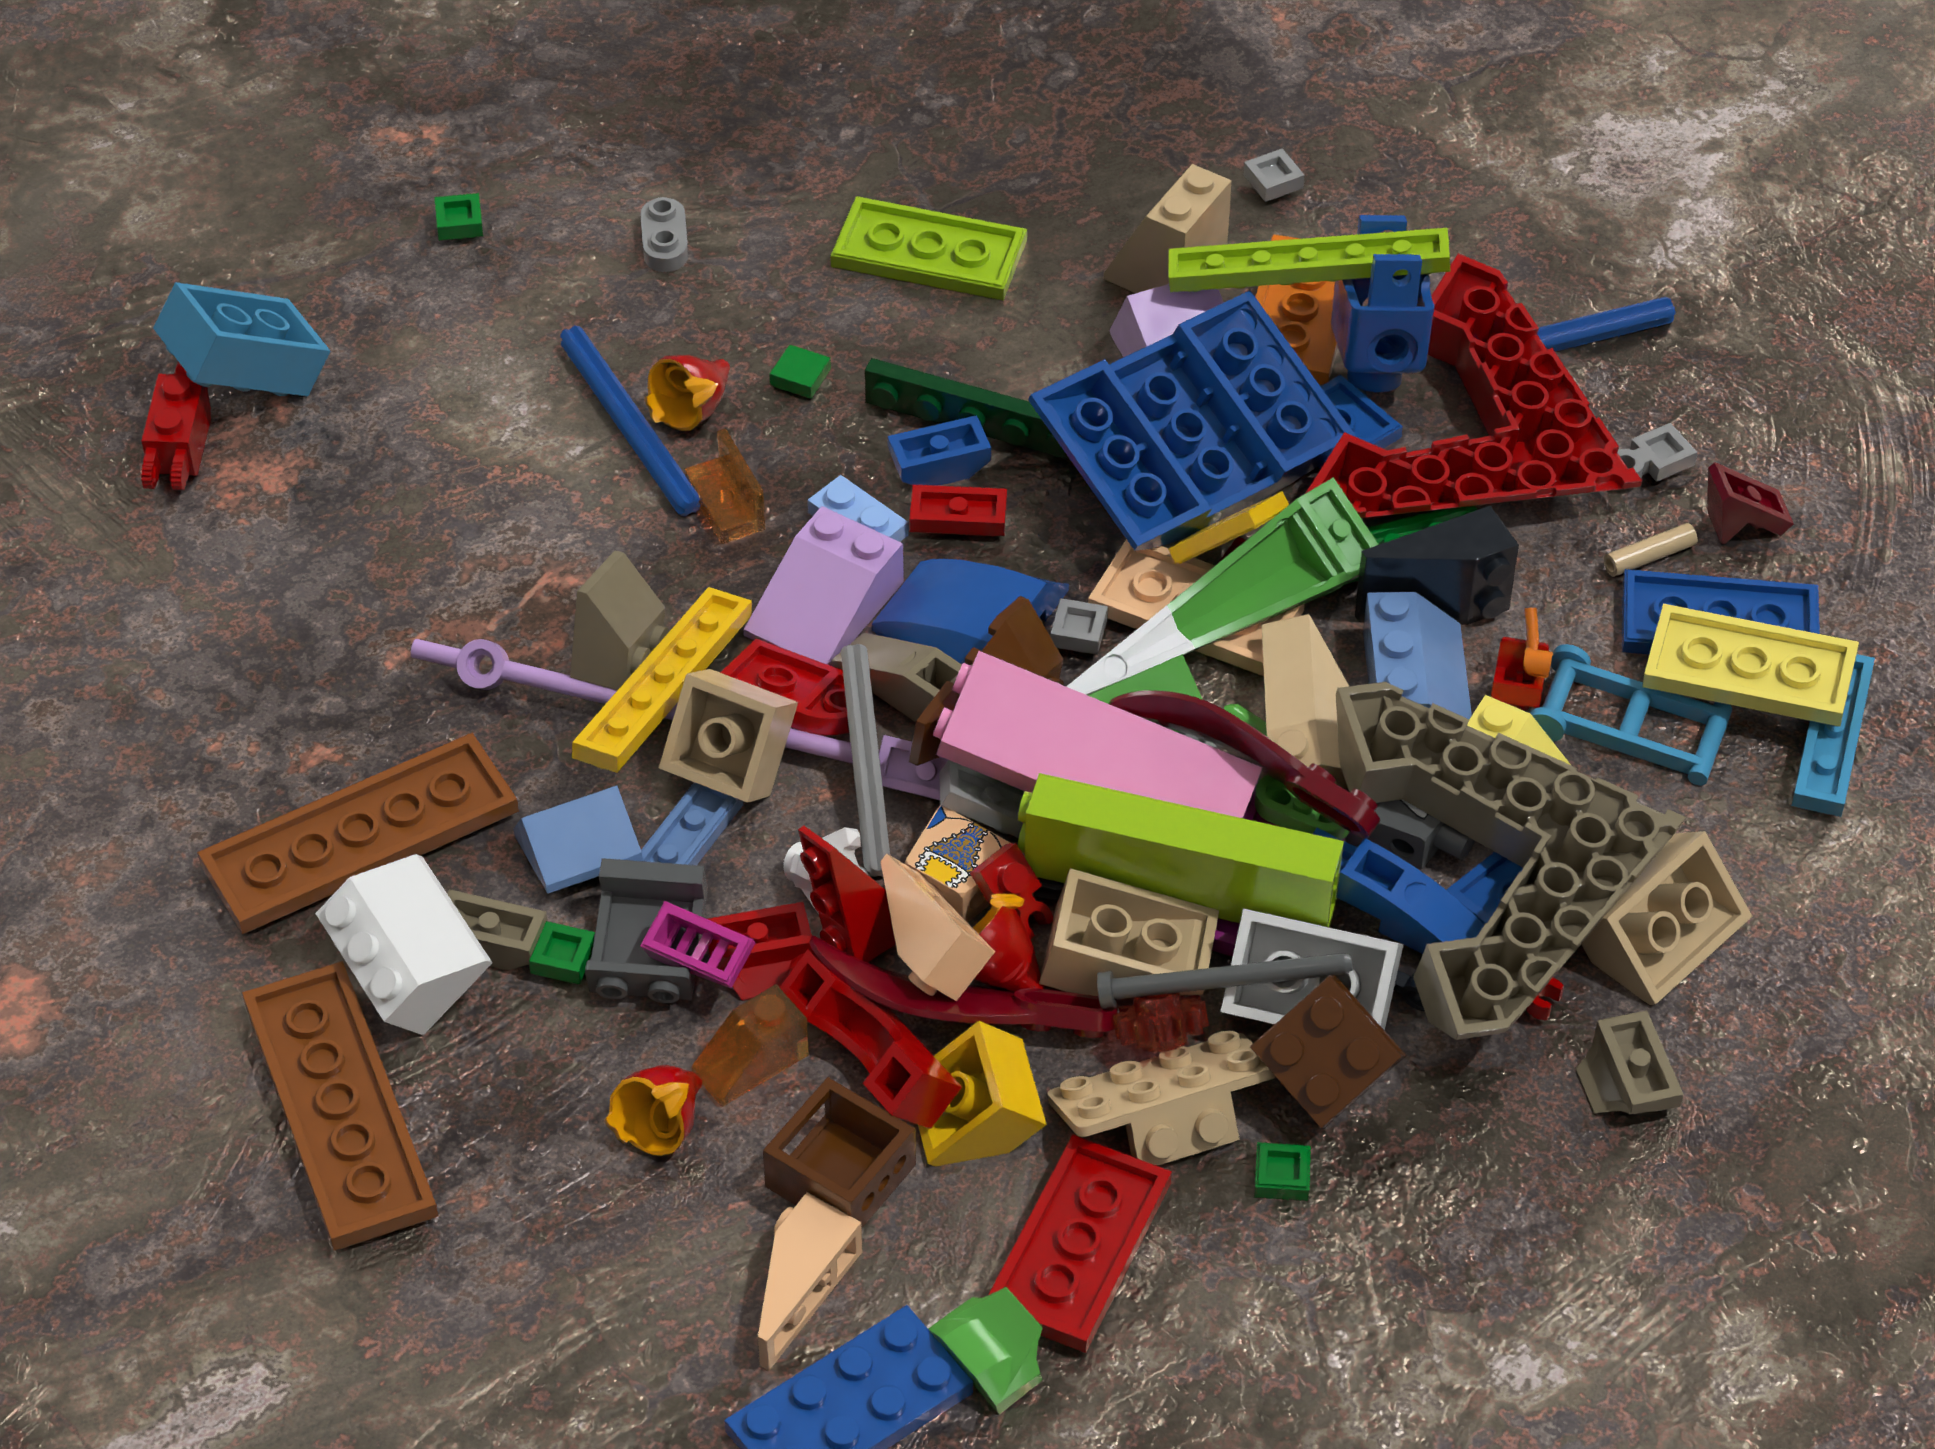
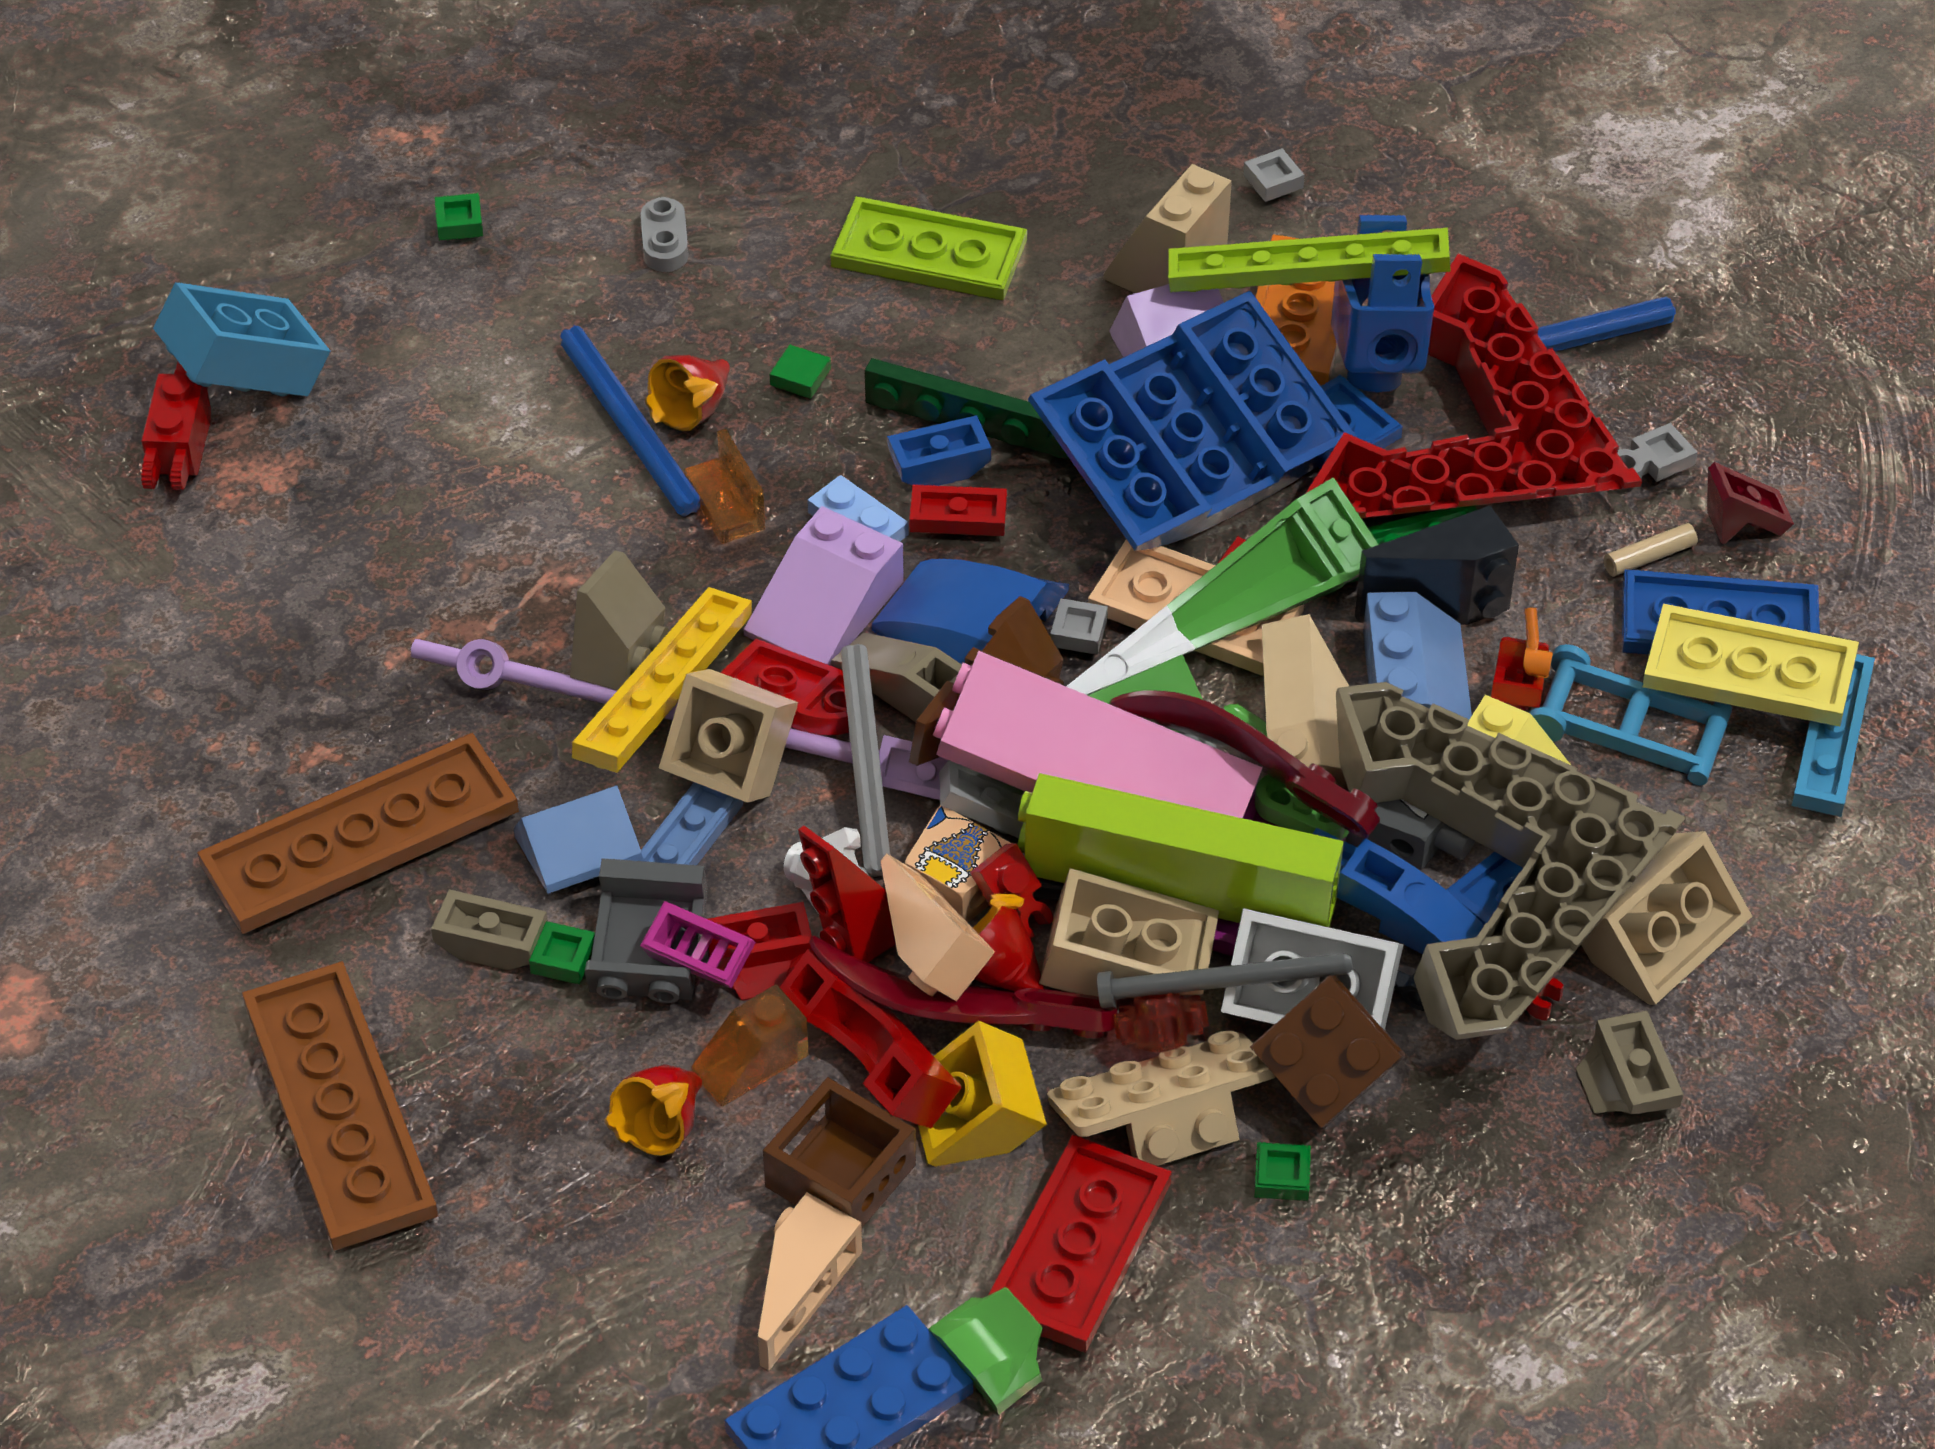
white slope [315,854,492,1035] -> none
yellow tile [1168,491,1289,565] -> none

